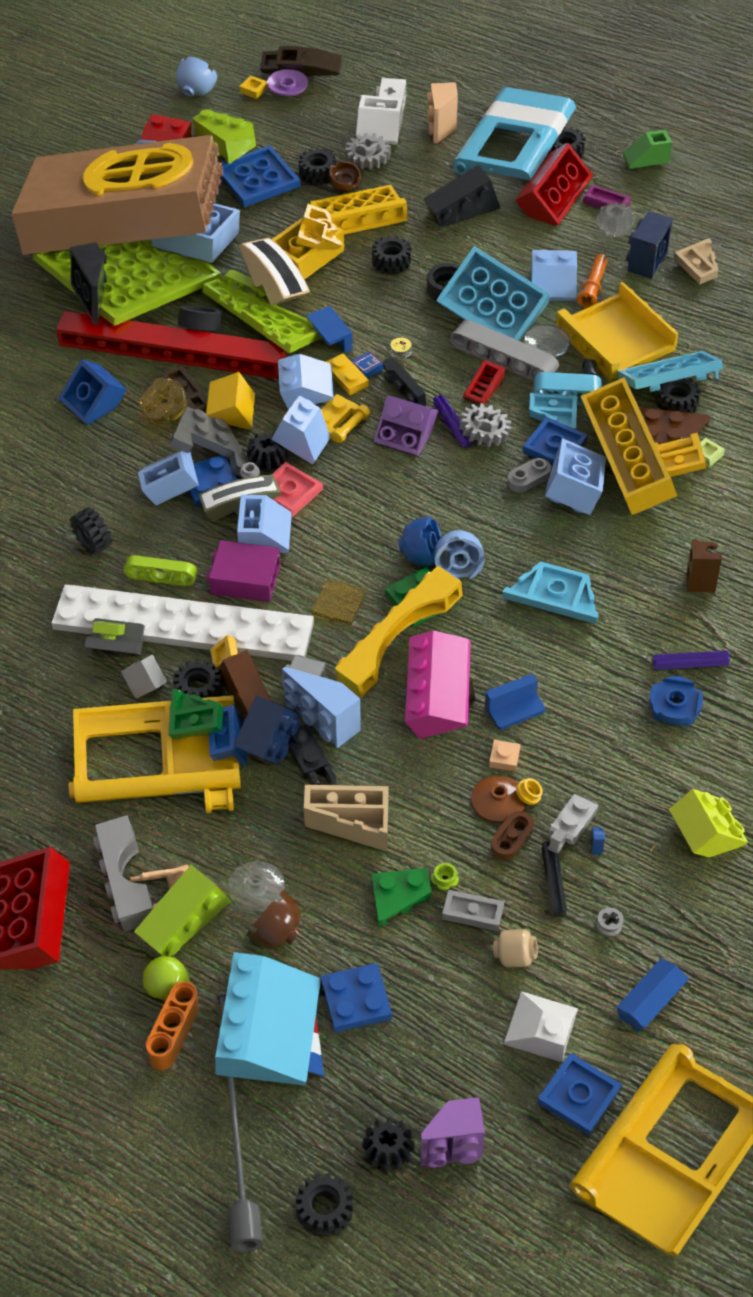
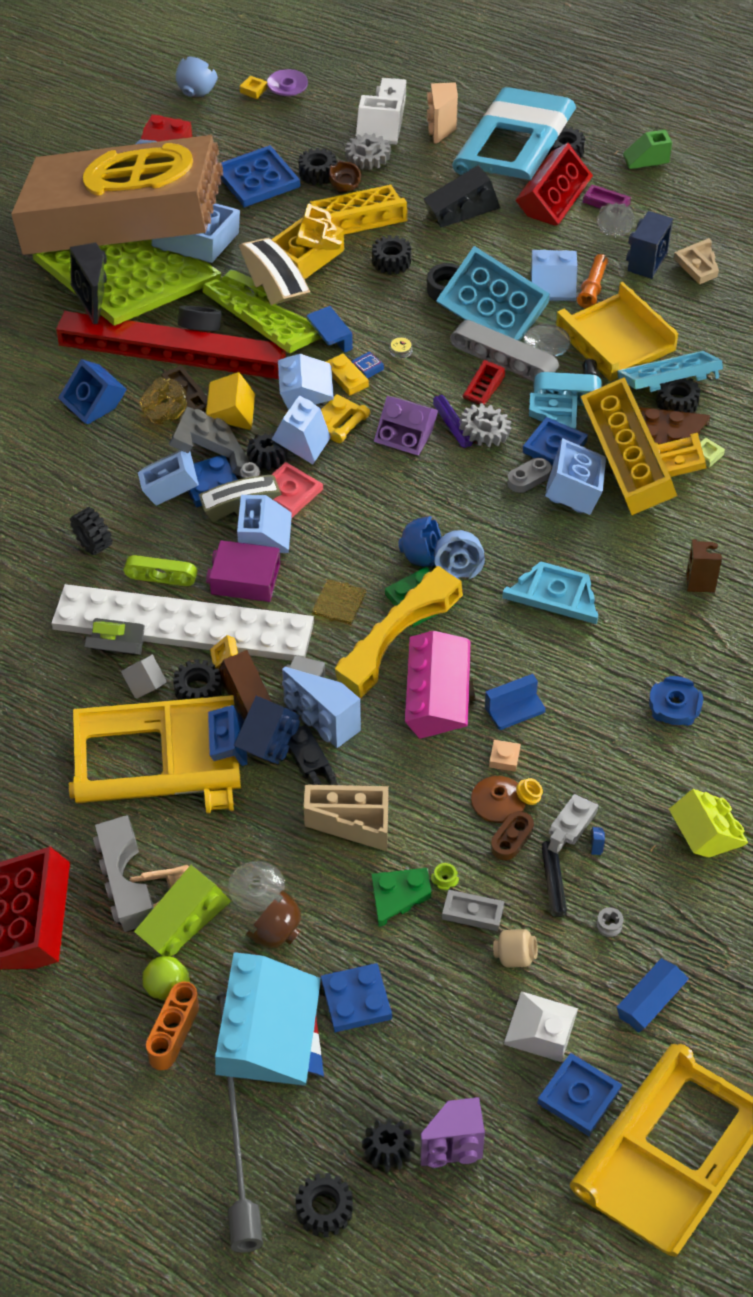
green wing [169,689,223,740] -> none
lime wedge [192,109,256,164] -> none
dark brown slope [260,46,343,76] -> none
black hinge [383,358,427,407] -> none
dark purple axle [652,650,730,670] -> none

